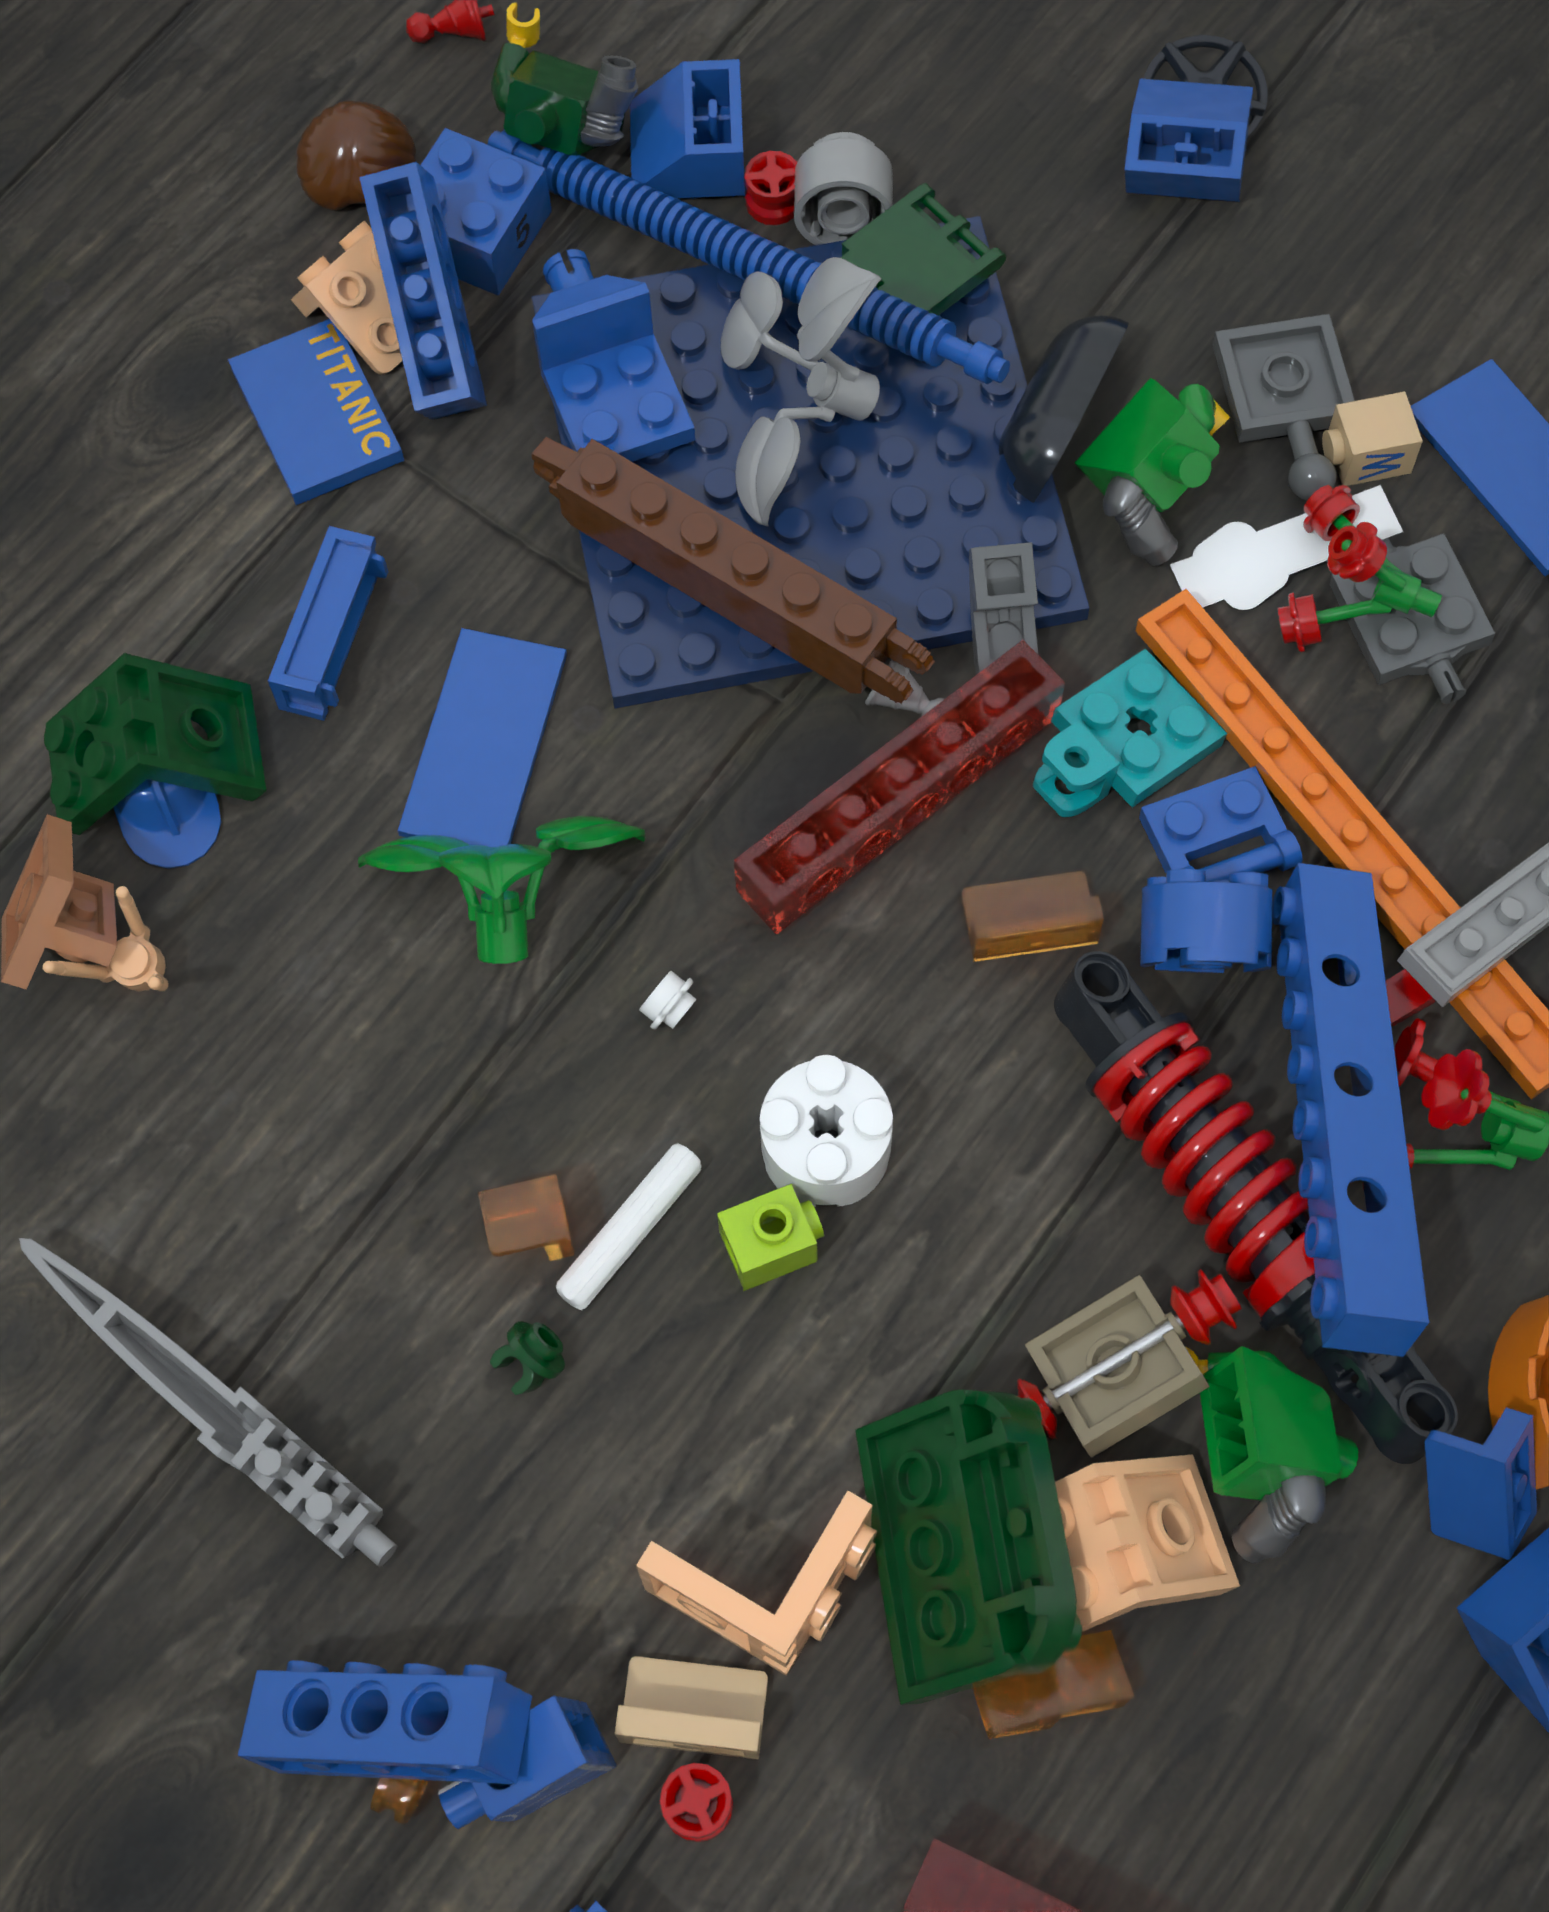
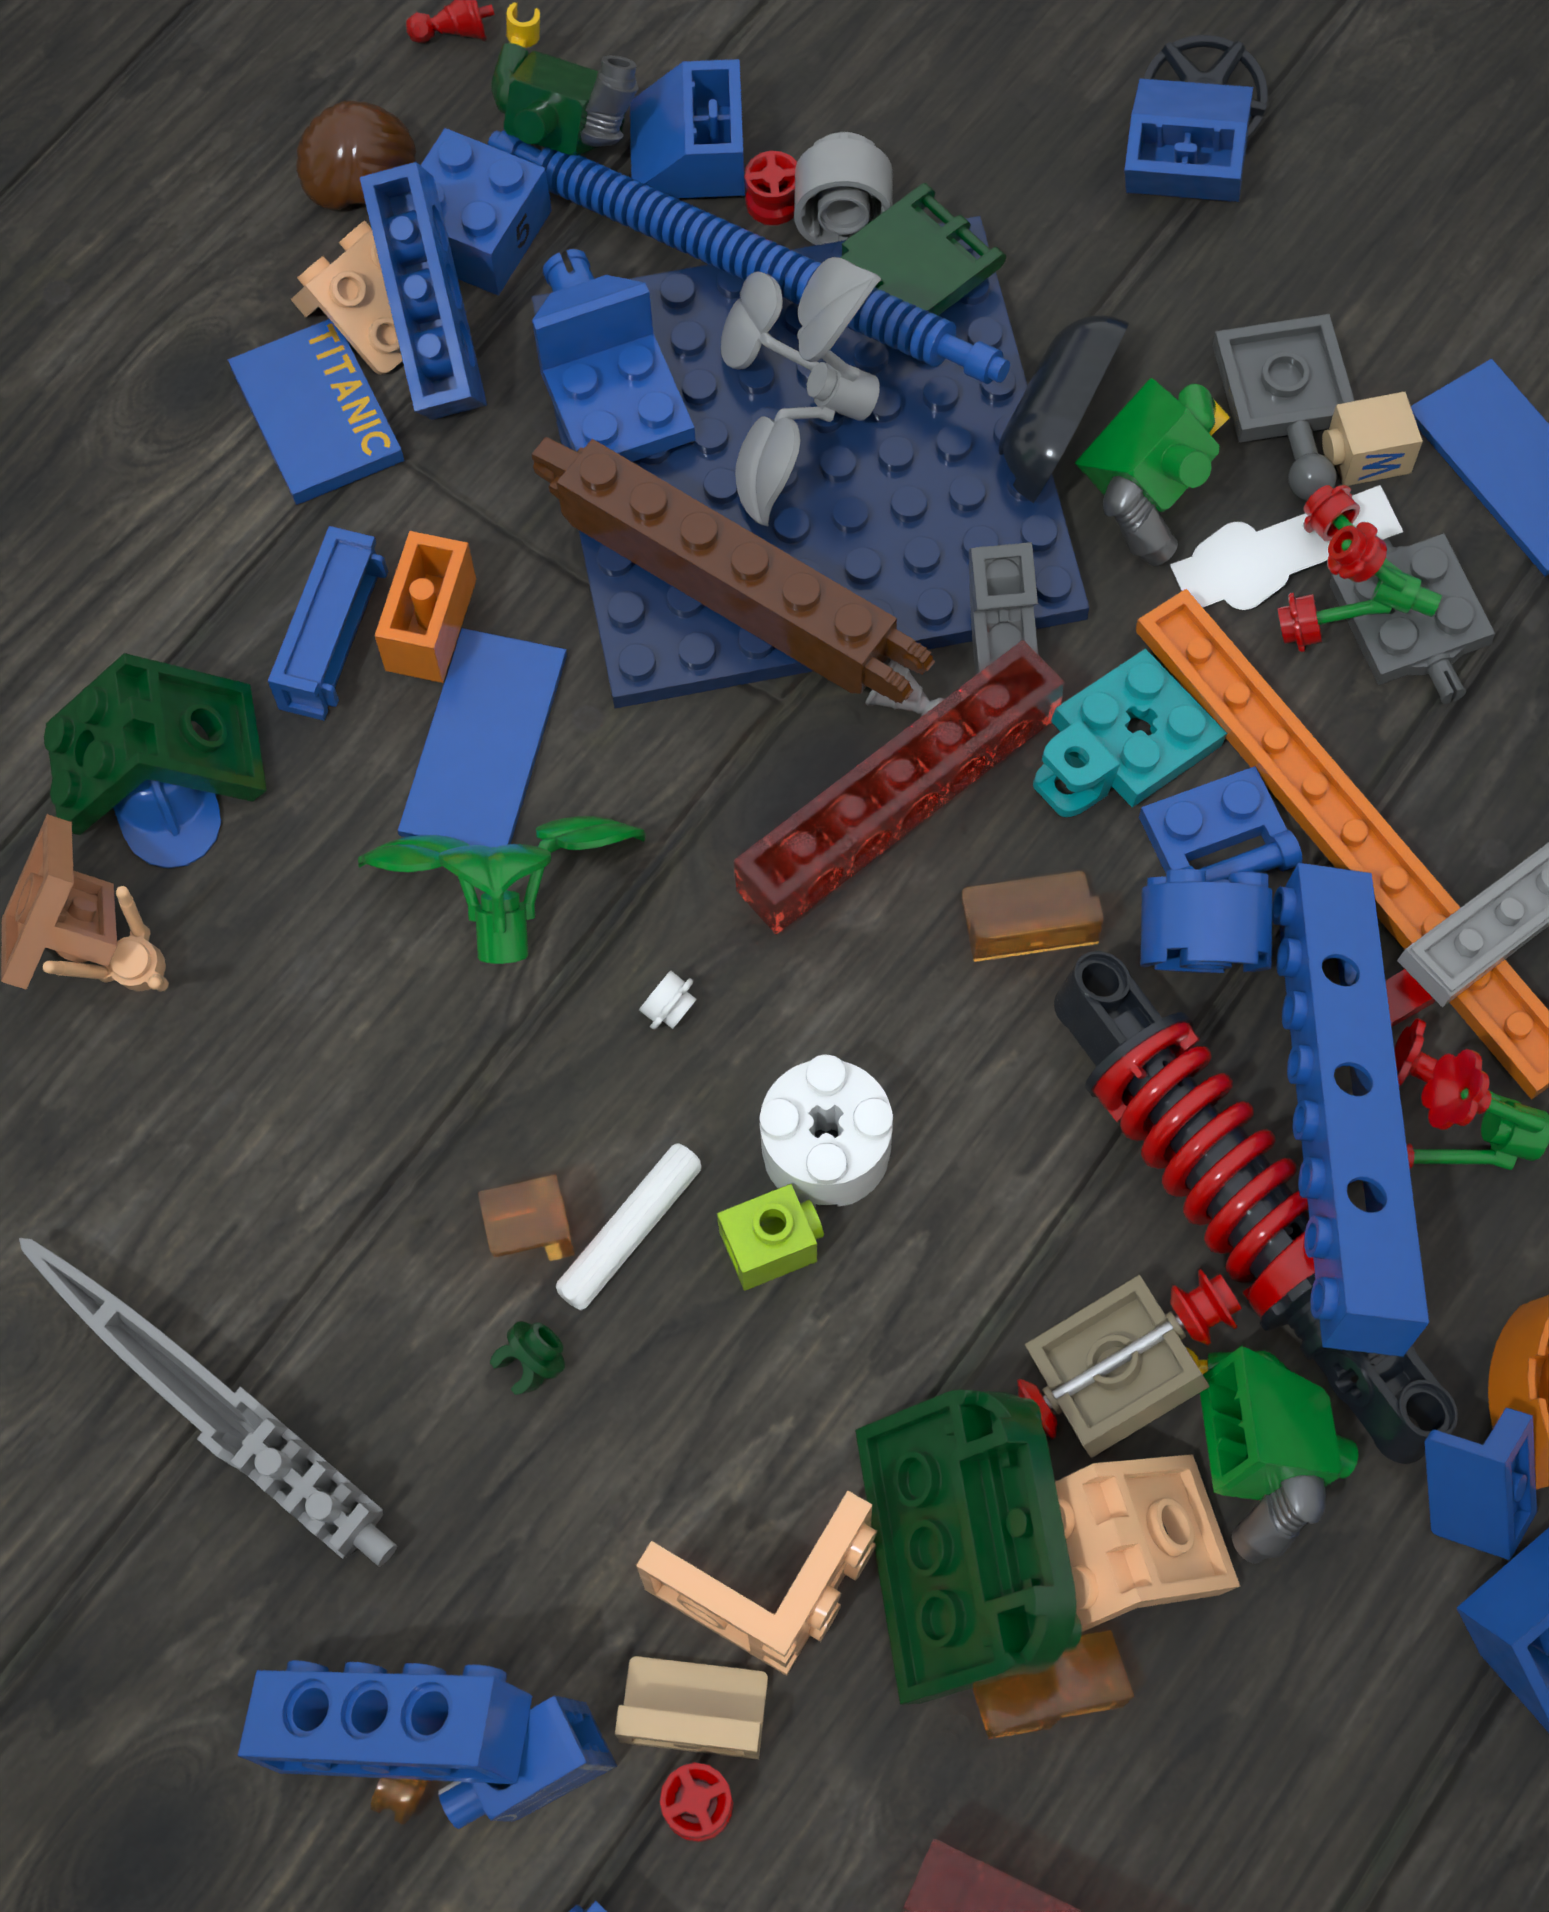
none -> orange brick [375,531,477,683]

